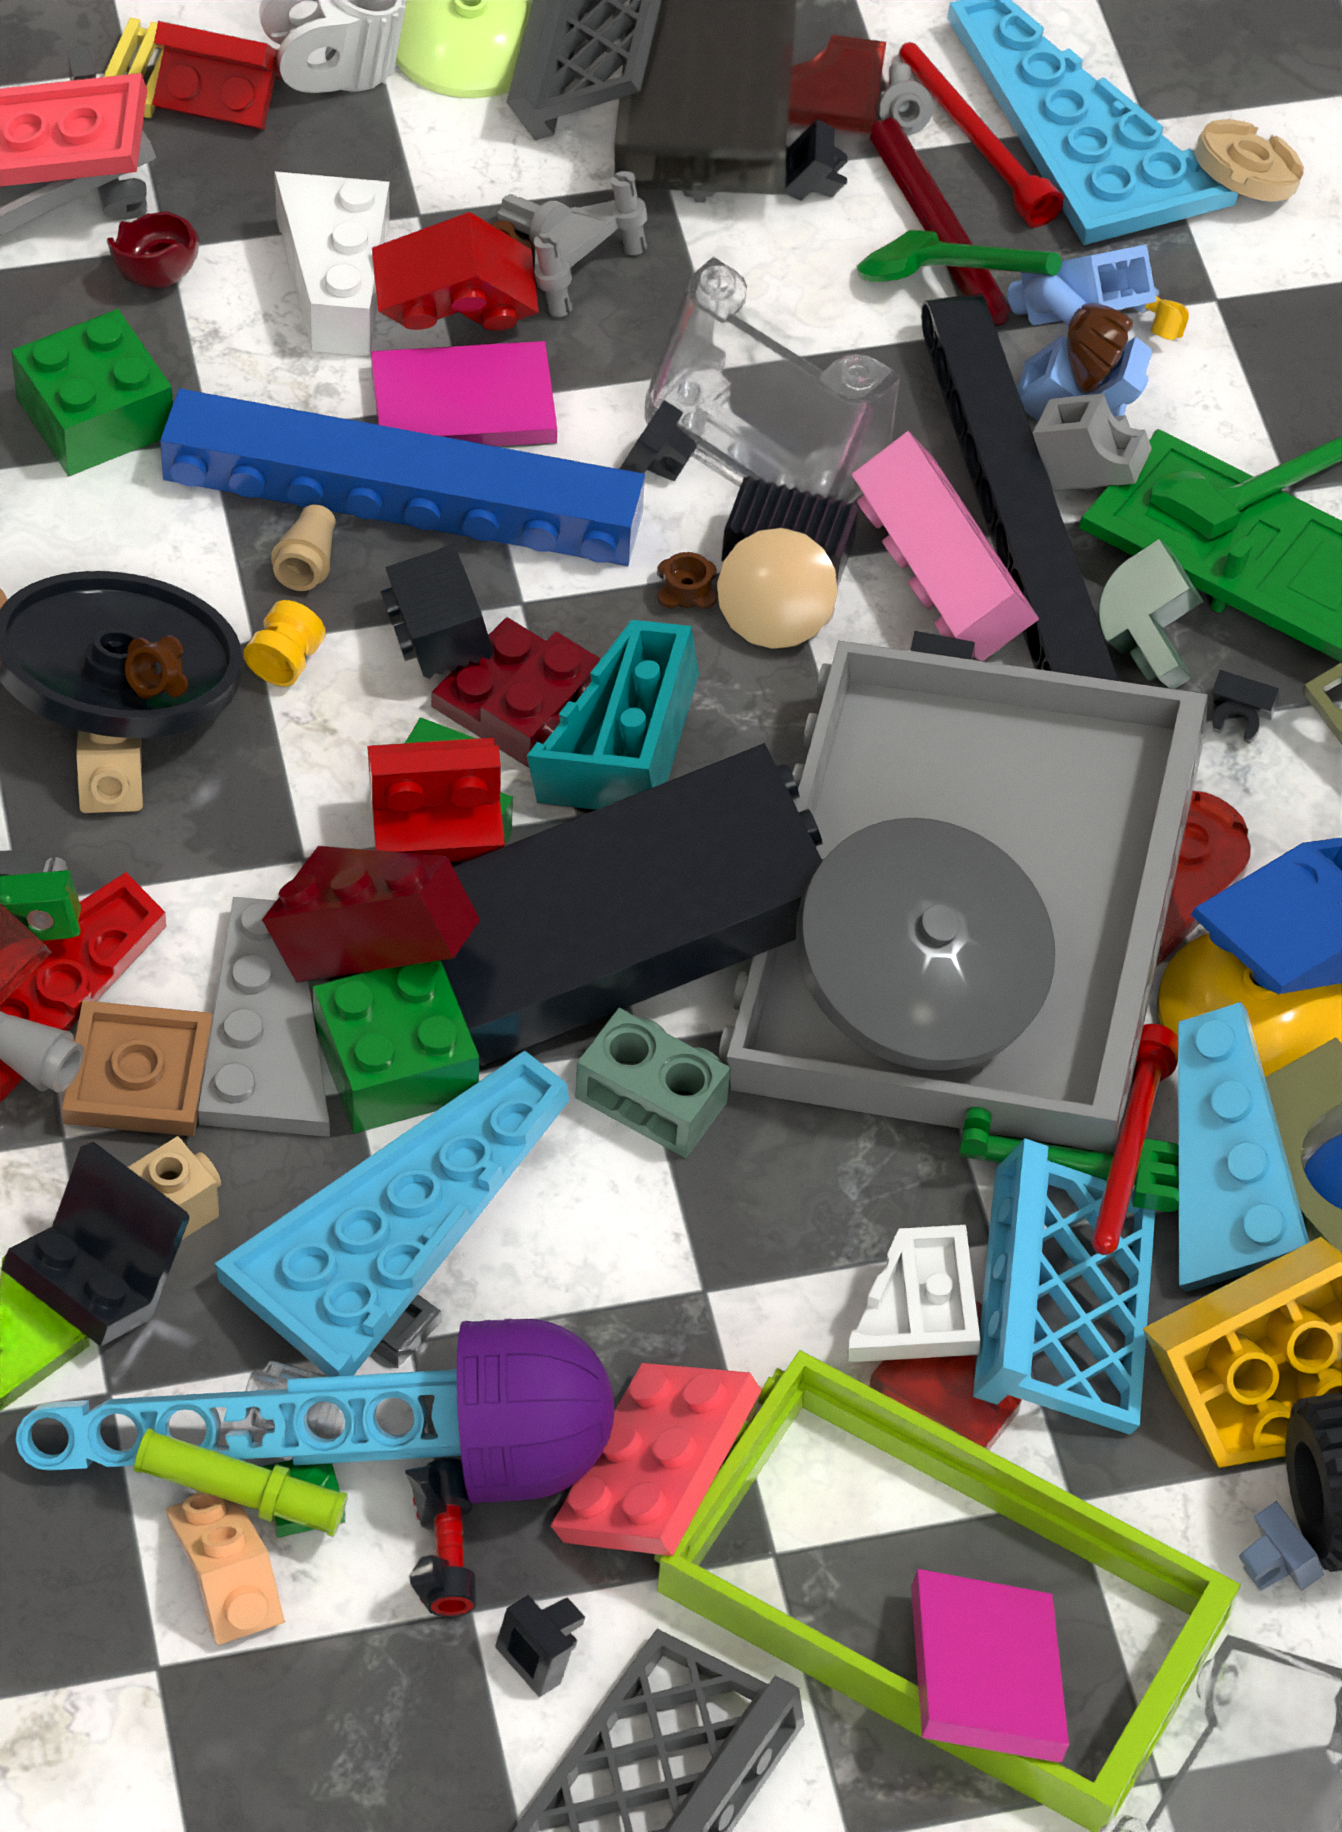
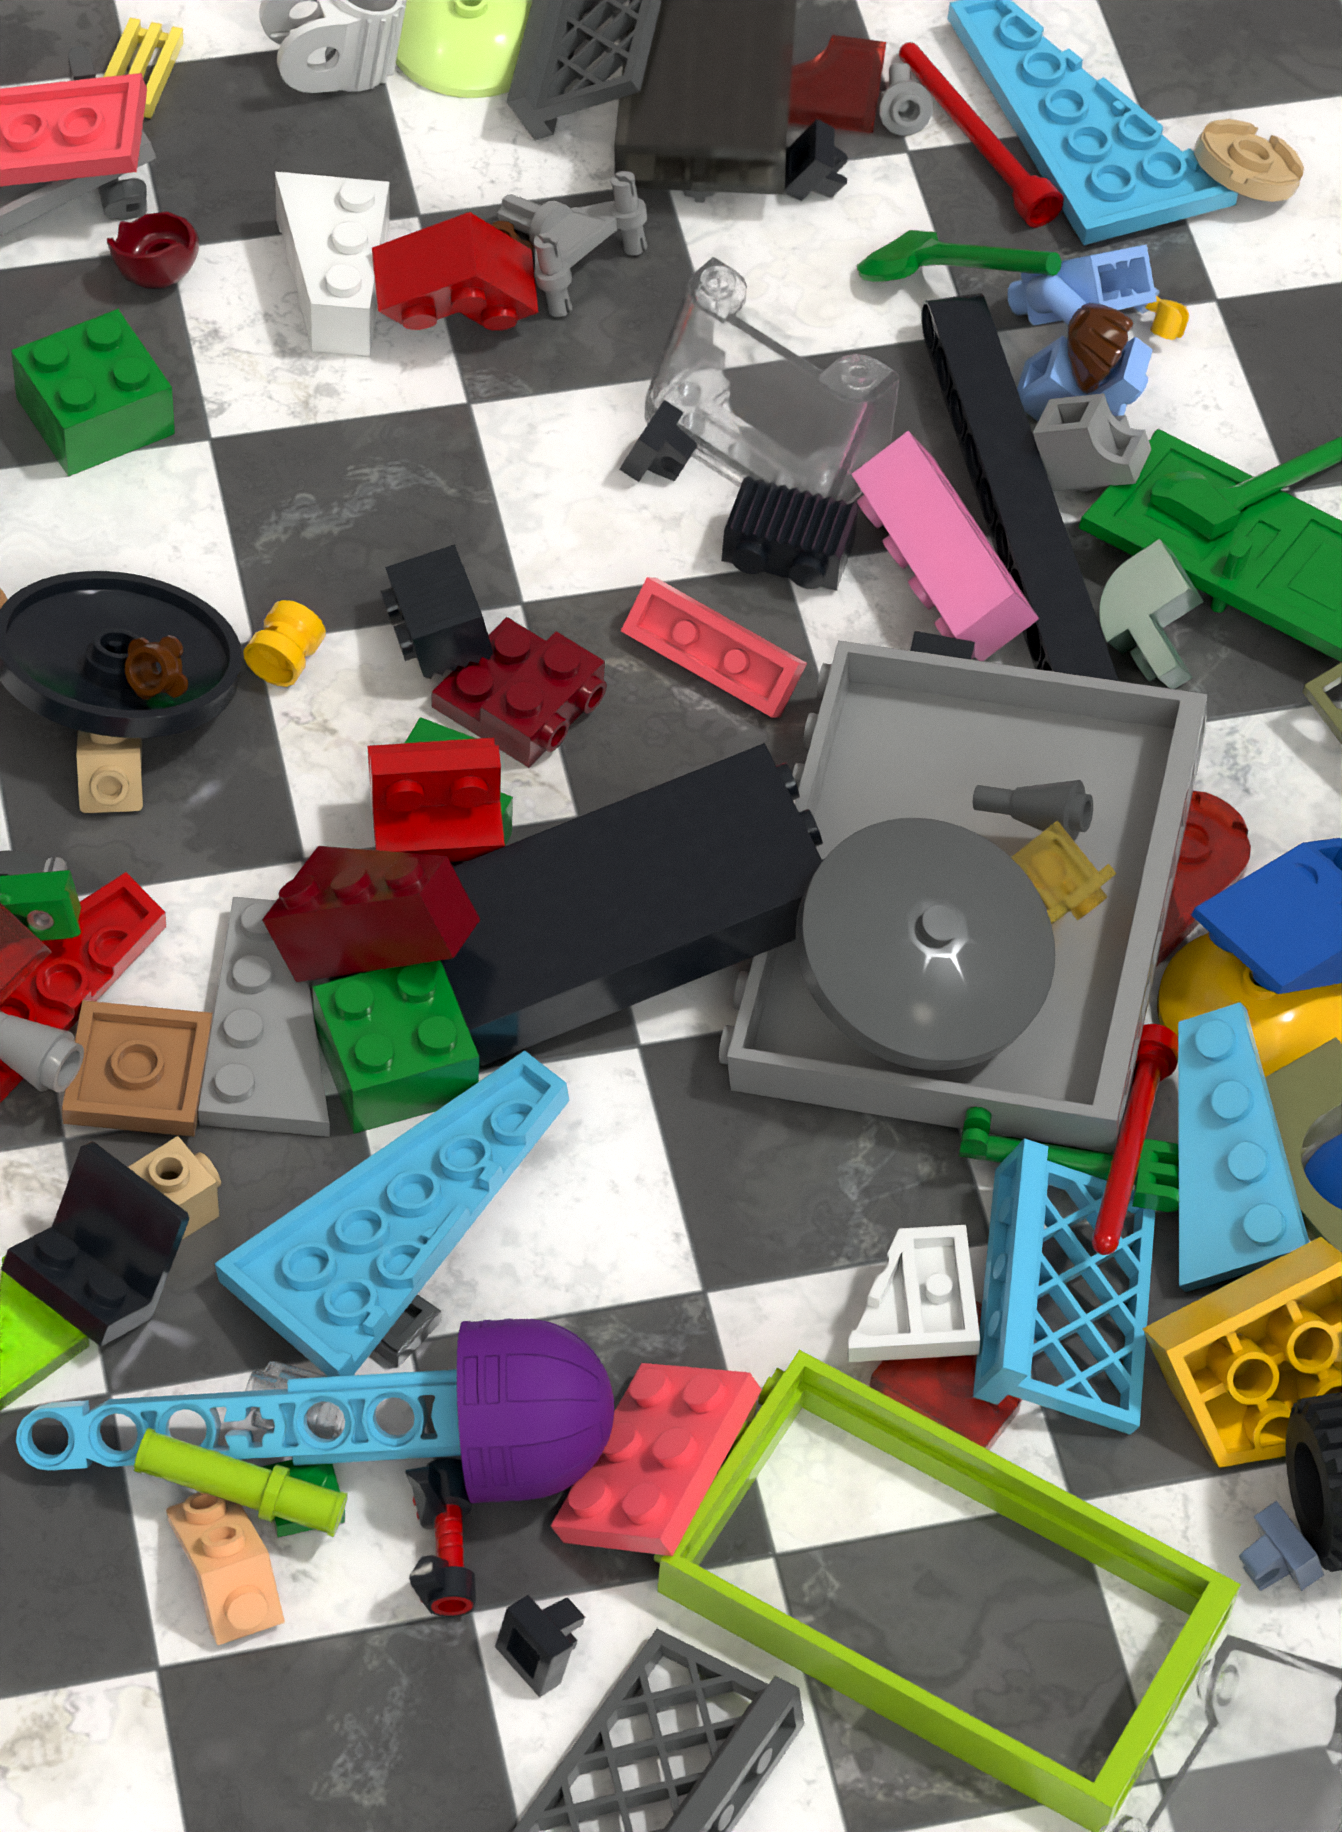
red bracket [152,21,284,130] -> none
blue brick [160,388,645,566] -> none
tan cone [271,505,336,591] -> none
dark pink tile [371,341,558,446] -> none
teal wedge [527,620,699,810] -> none
sand green brick [575,1008,731,1158] -> none
reddish brown plate [657,552,717,610] -> none
tan dish [717,528,838,649] -> none
dark red axle [870,117,1011,325] -> none
dark pink tile [911,1569,1069,1763] -> none
black tile [1212,670,1279,743] -> none
none -> coral plate [621,577,807,718]
none -> dark grey cone [972,780,1093,843]
none -> clear yellow bracket [1011,820,1117,924]

